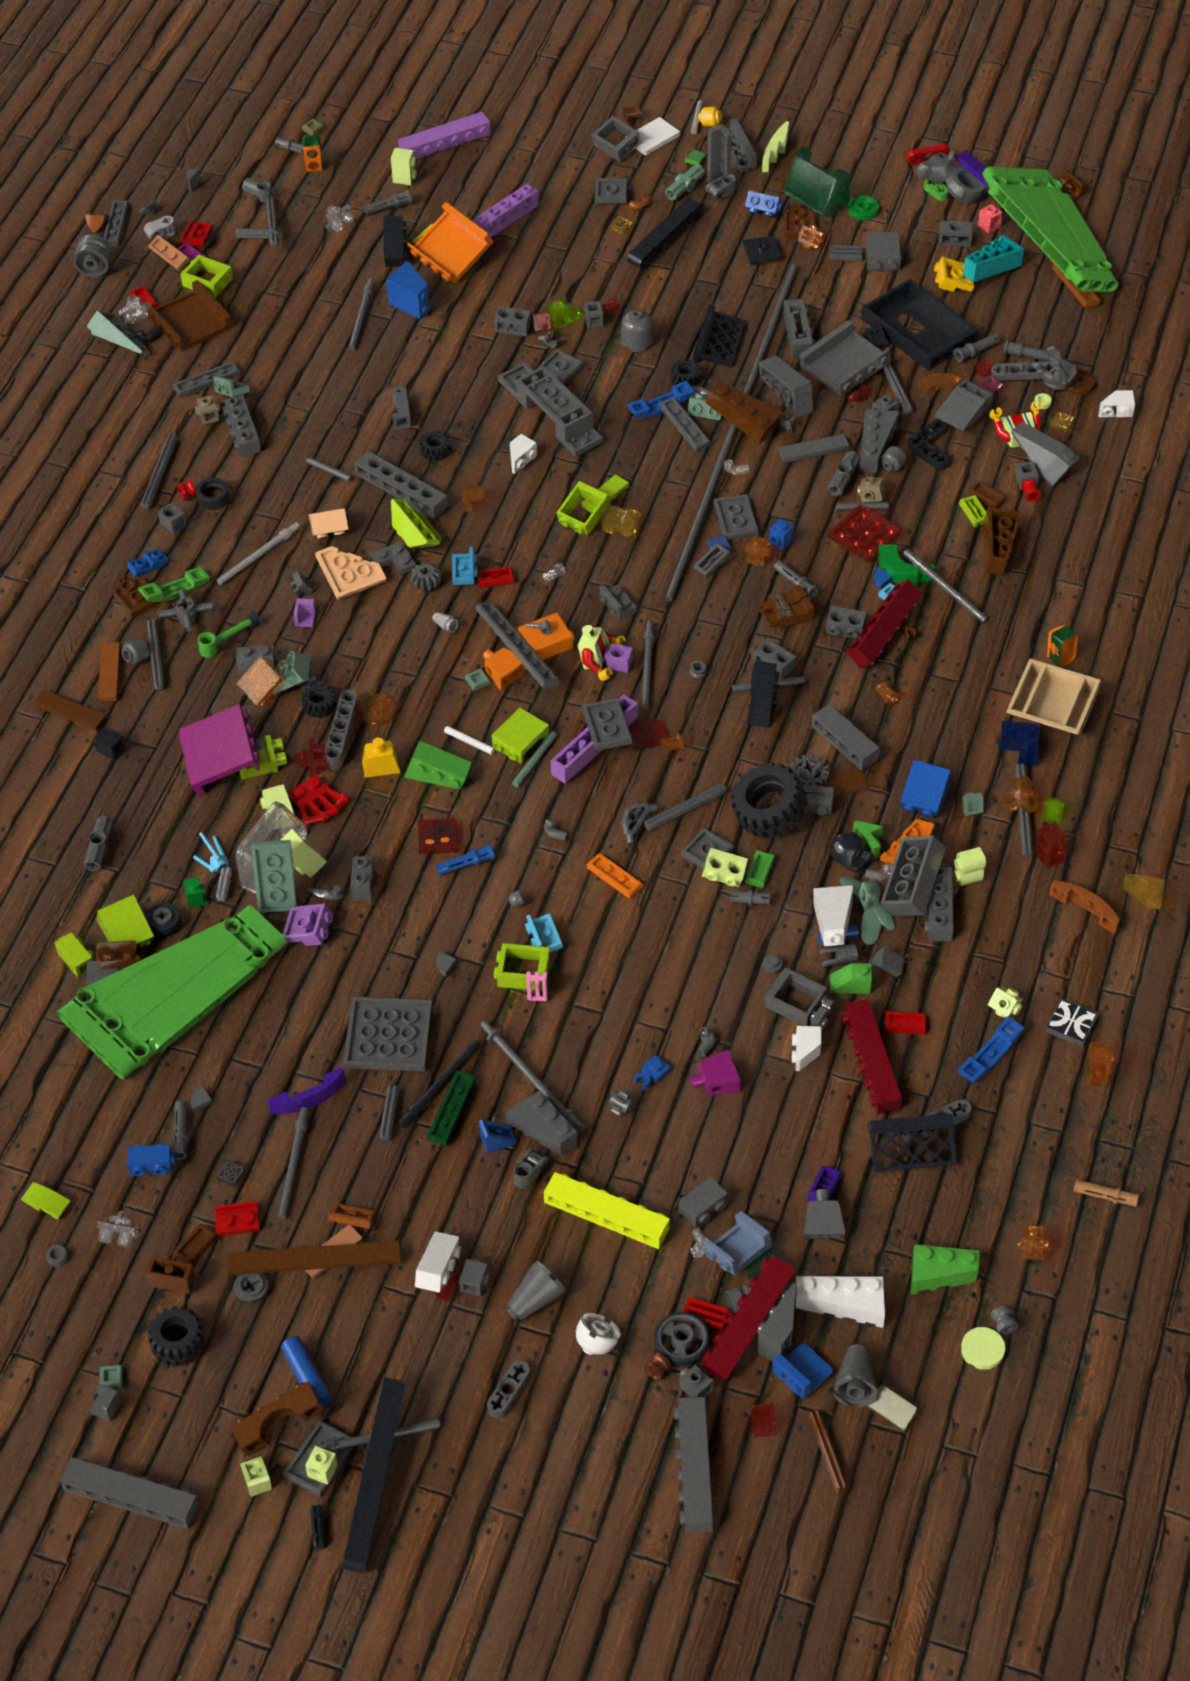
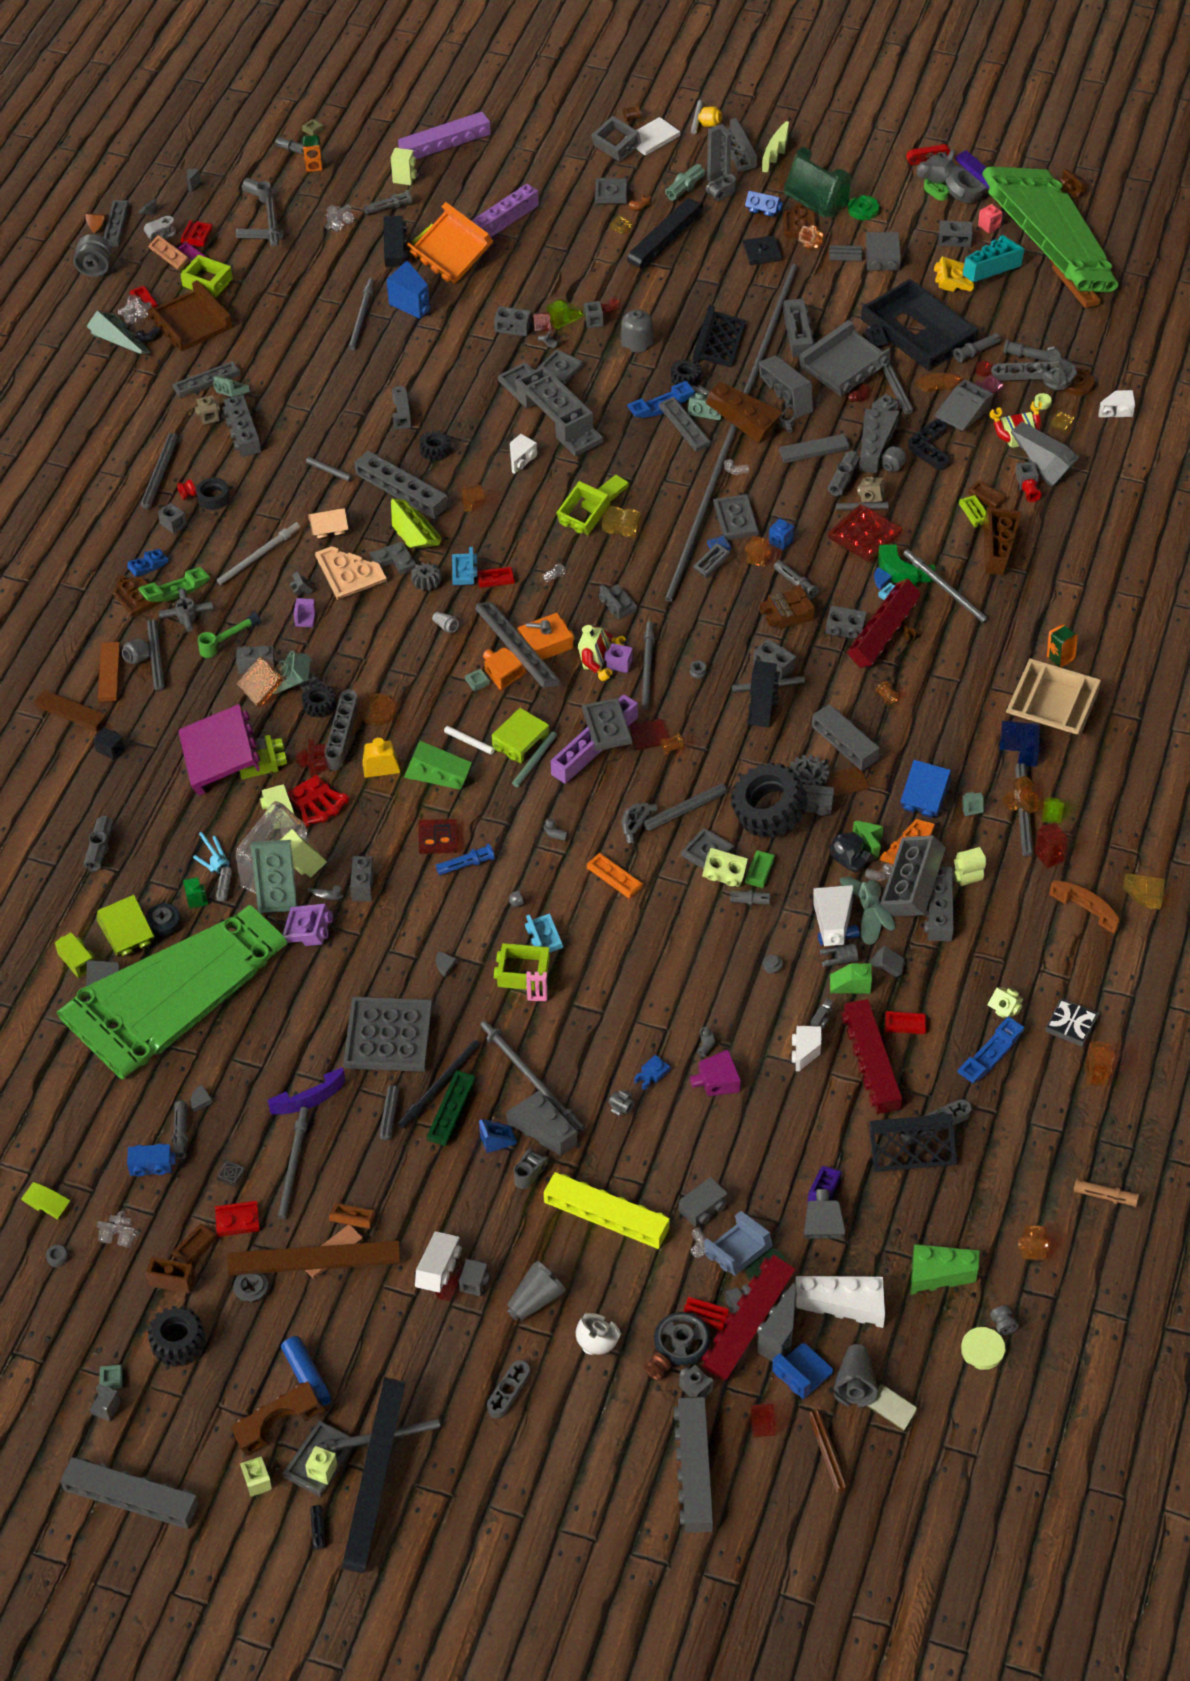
reddish brown bracket [96,940,141,969] -> none
bright green tile [685,149,707,165] -> none
dark grey window [765,968,828,1026] -> none

